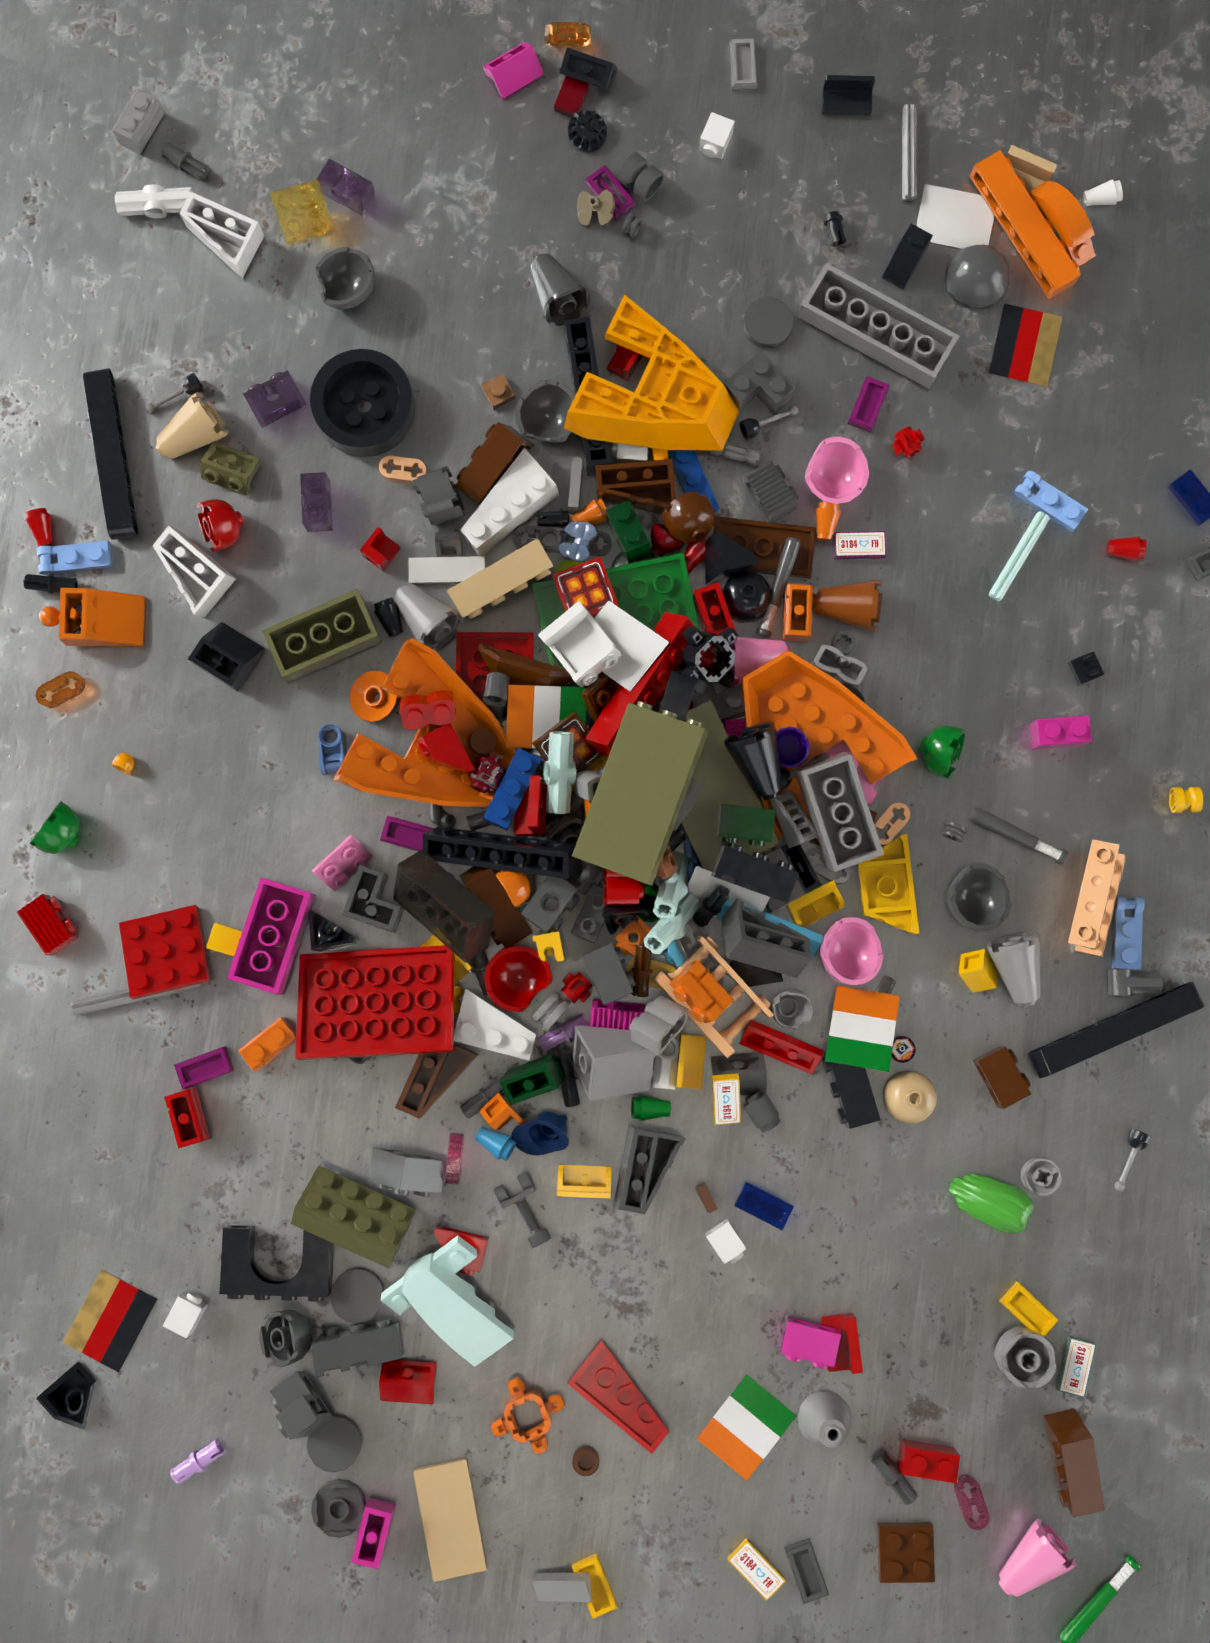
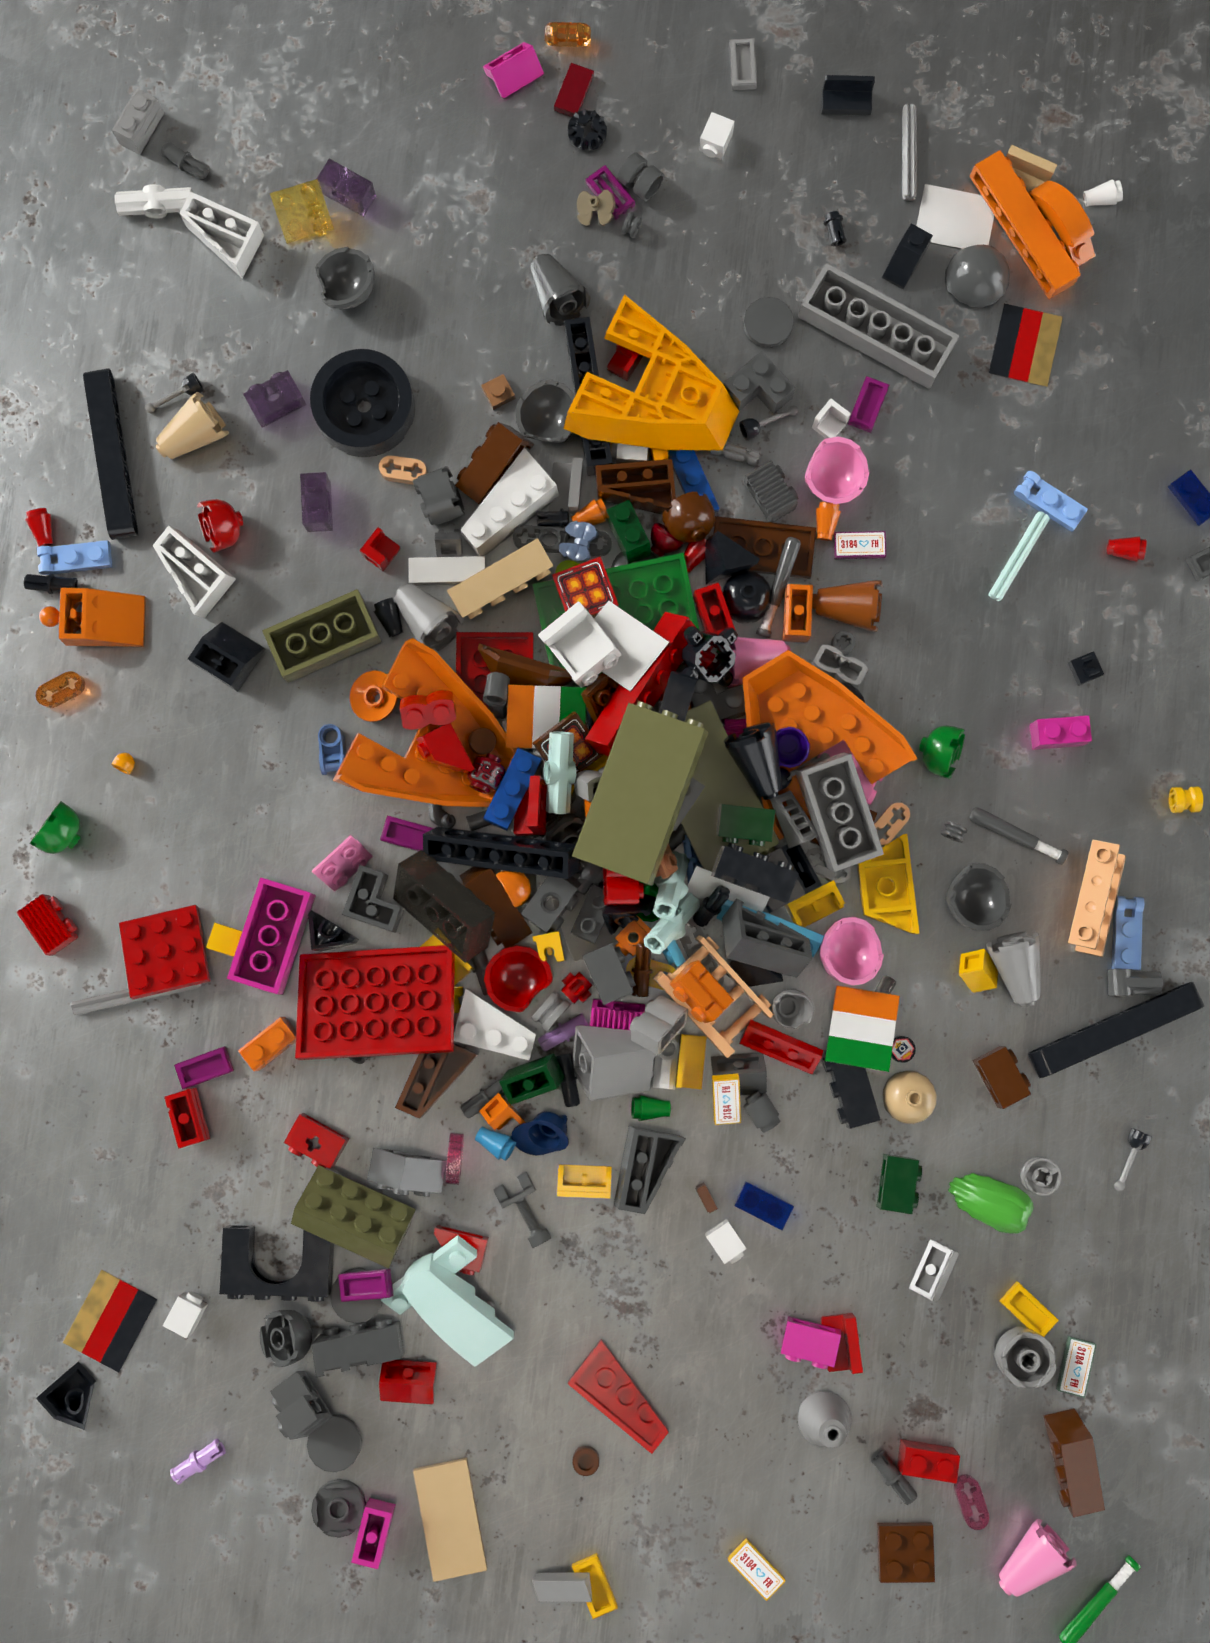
olive bracket [200,442,261,495] -> none
orange piece [491,1376,565,1454] -> none
black panel [559,47,617,90] -> none
sticker [696,1374,797,1481] -> none
dark grey tile [784,1538,829,1604] -> none
red gear [892,426,925,459] -> none
none -> red brick [283,1113,350,1169]
none -> magenta tile [338,1269,394,1302]
none -> white panel [812,399,851,439]
none -> dark green brick [876,1153,922,1214]
none -> light grey slope [909,1239,959,1302]

